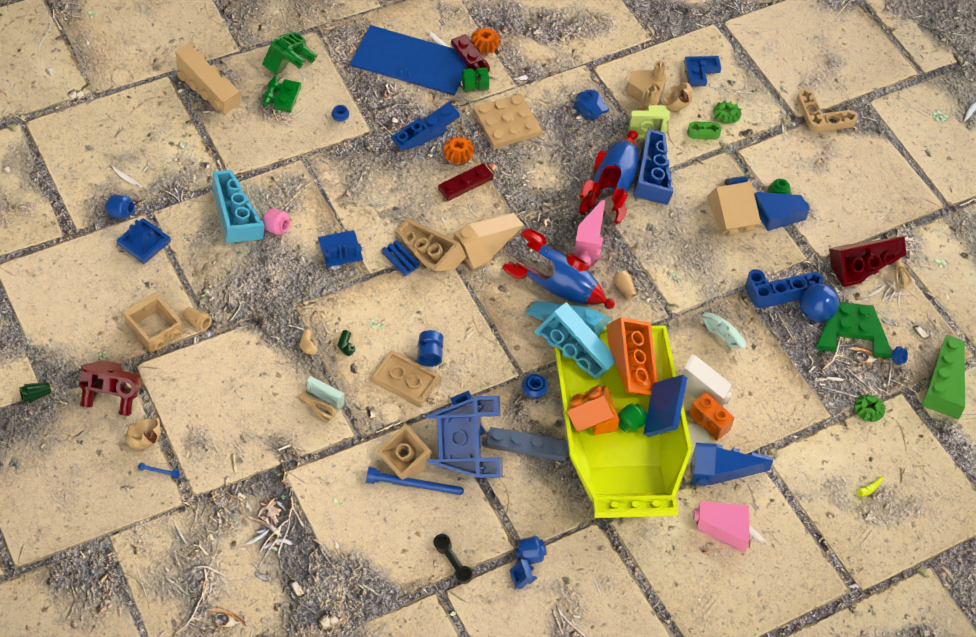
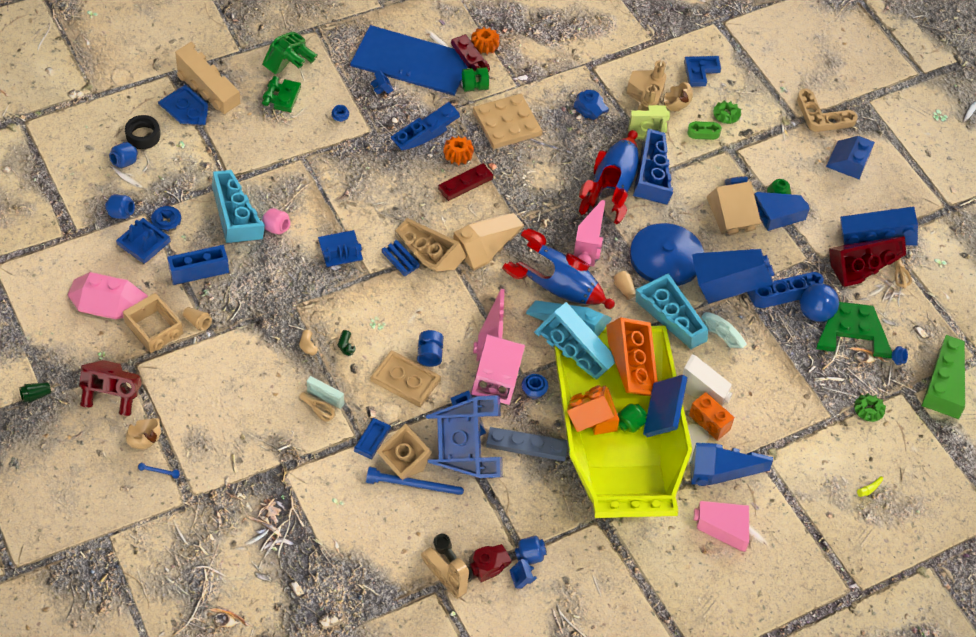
none -> bright pink wedge [67,272,148,319]
none -> blue head [109,142,138,168]
none -> black tyre [125,115,161,149]
none -> blue gear [151,206,182,232]
none -> blue tile [158,84,208,125]
none -> blue brick [167,245,229,285]
none -> blue tile [354,418,391,460]
none -> blue tile [371,70,394,94]
none -> tan beam [421,547,469,599]
none -> dark red hand [469,544,512,583]
none -> bright pink slope [471,335,525,405]
none -> bright pink wedge [473,289,505,361]
none -> blue dish [630,223,704,286]
none -> medium azure wedge [636,273,708,349]
none -> blue slope [692,249,775,304]
none -> blue slope [826,136,875,180]
none -> blue wedge [840,206,918,246]

